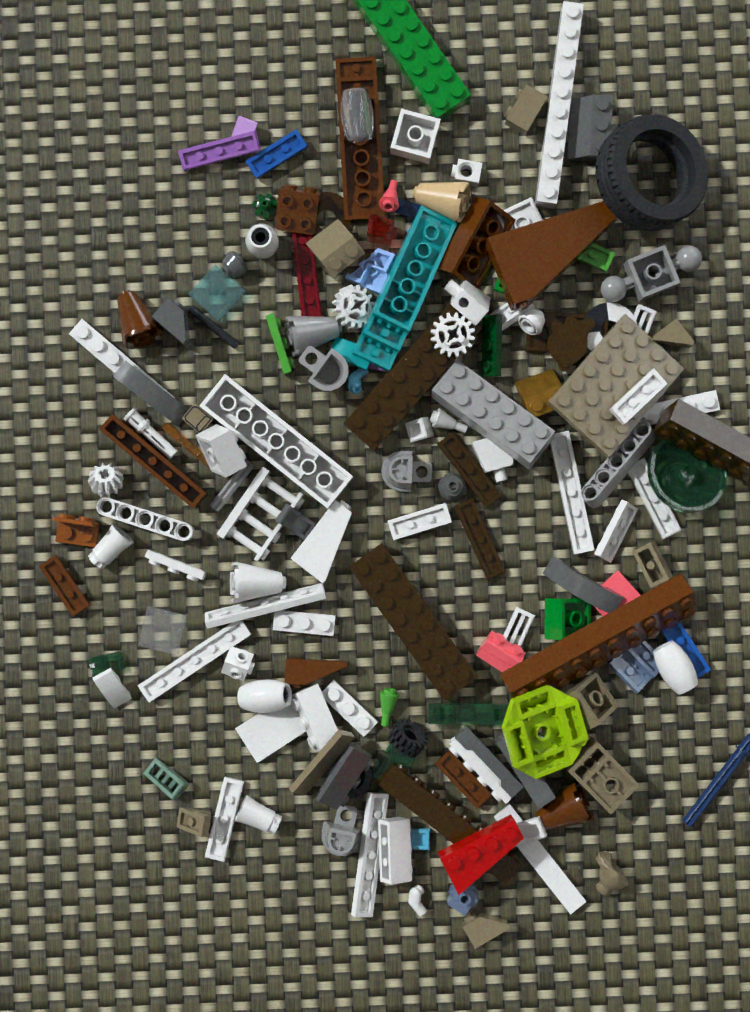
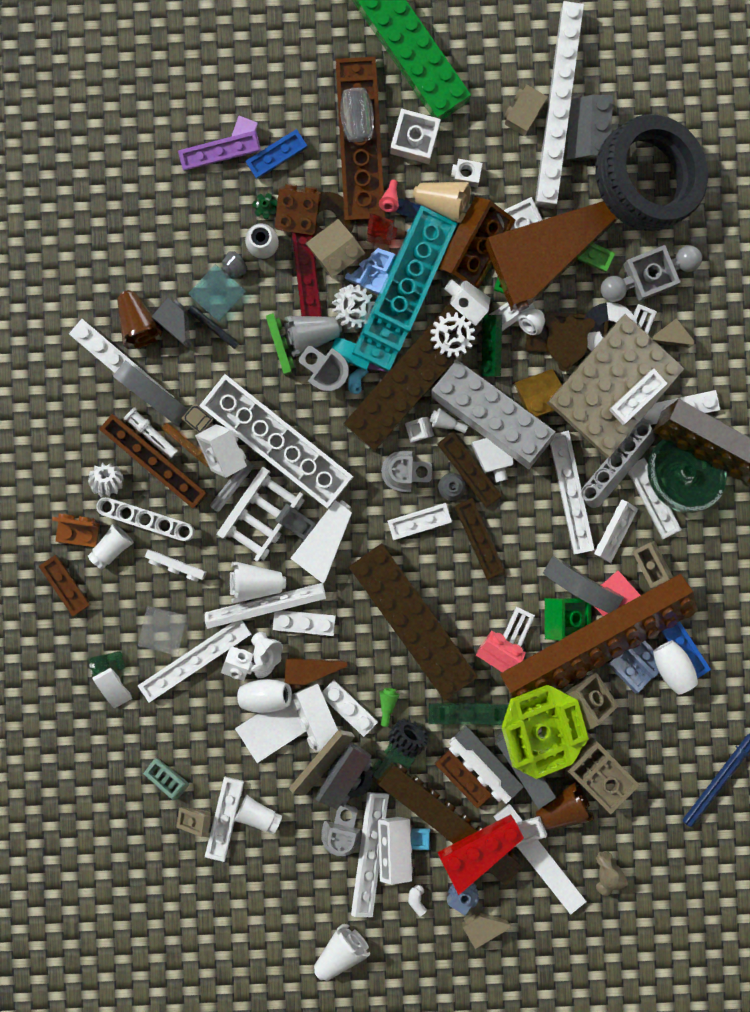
none -> white hair [251,632,283,678]
none -> white cone [314,924,370,981]

